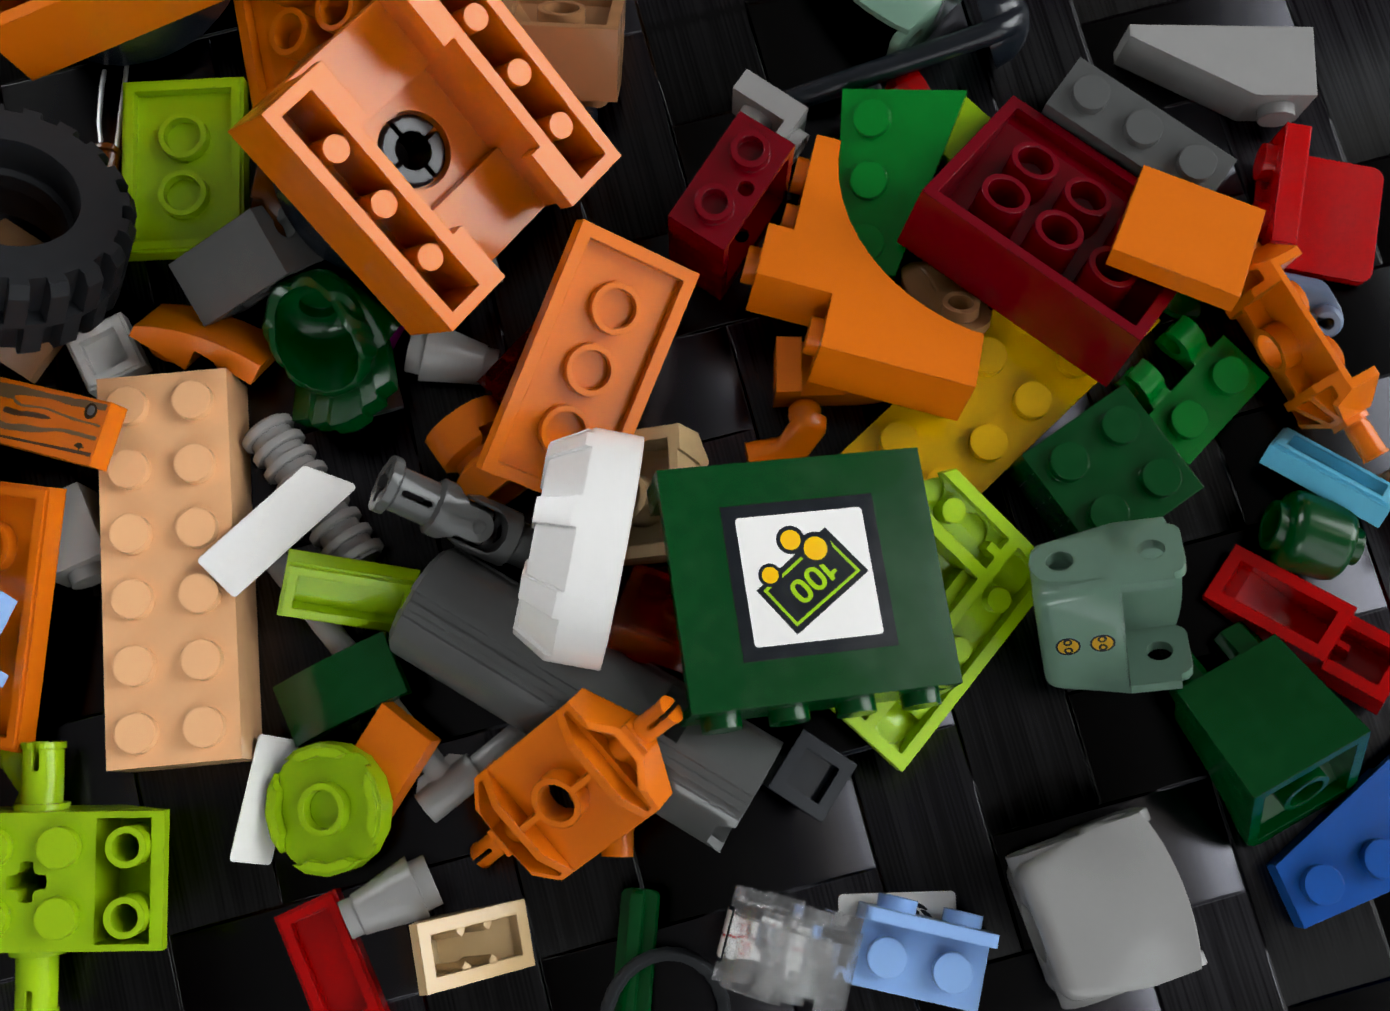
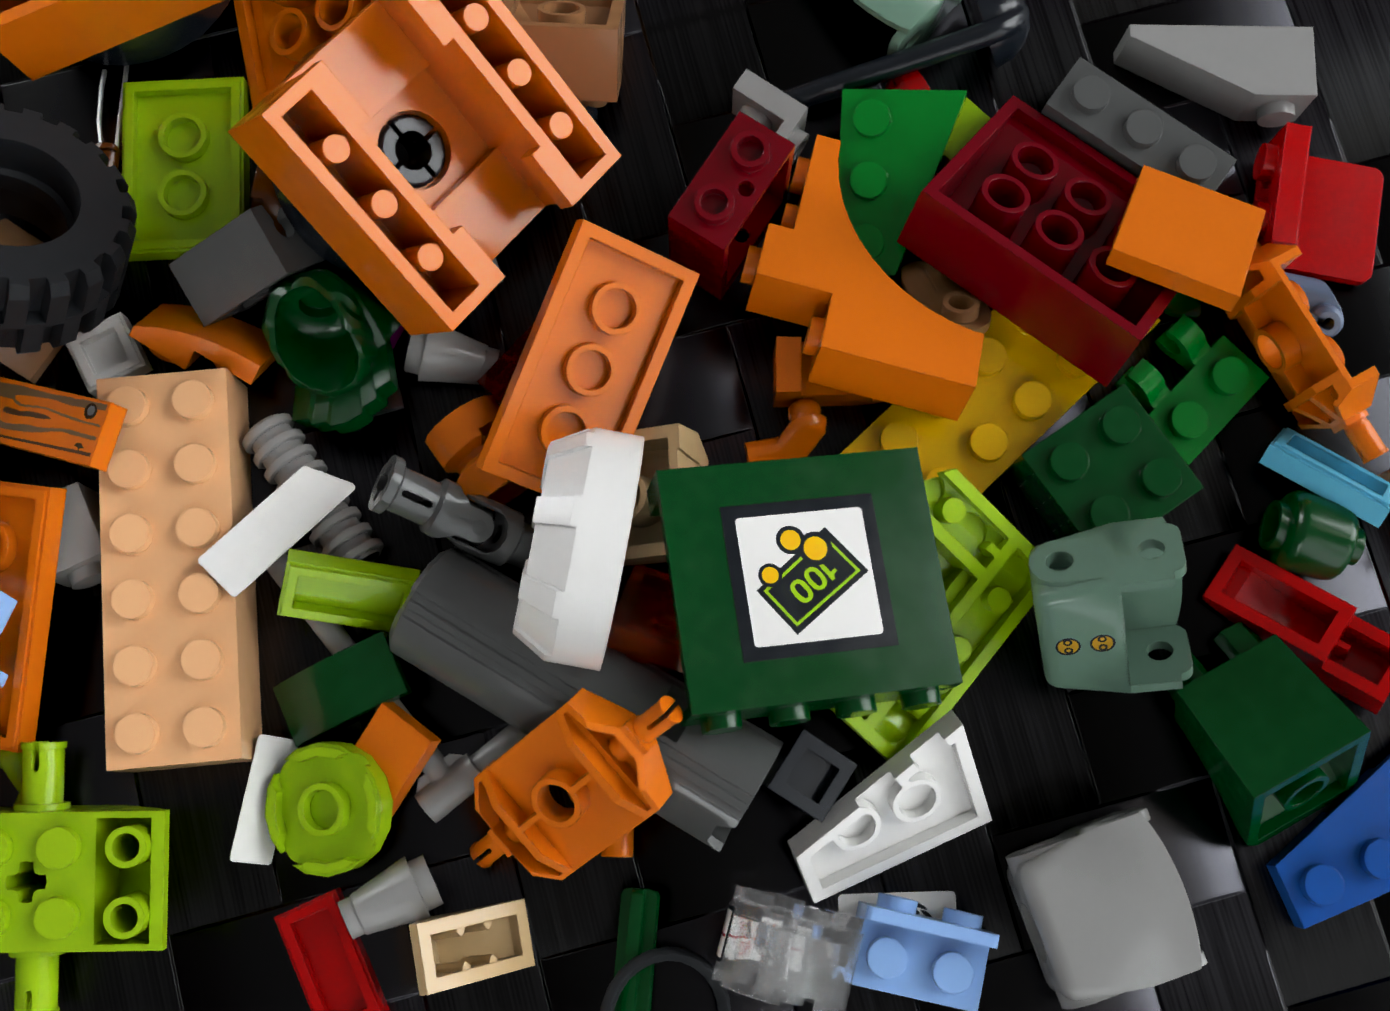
none -> white wing [787,709,992,904]

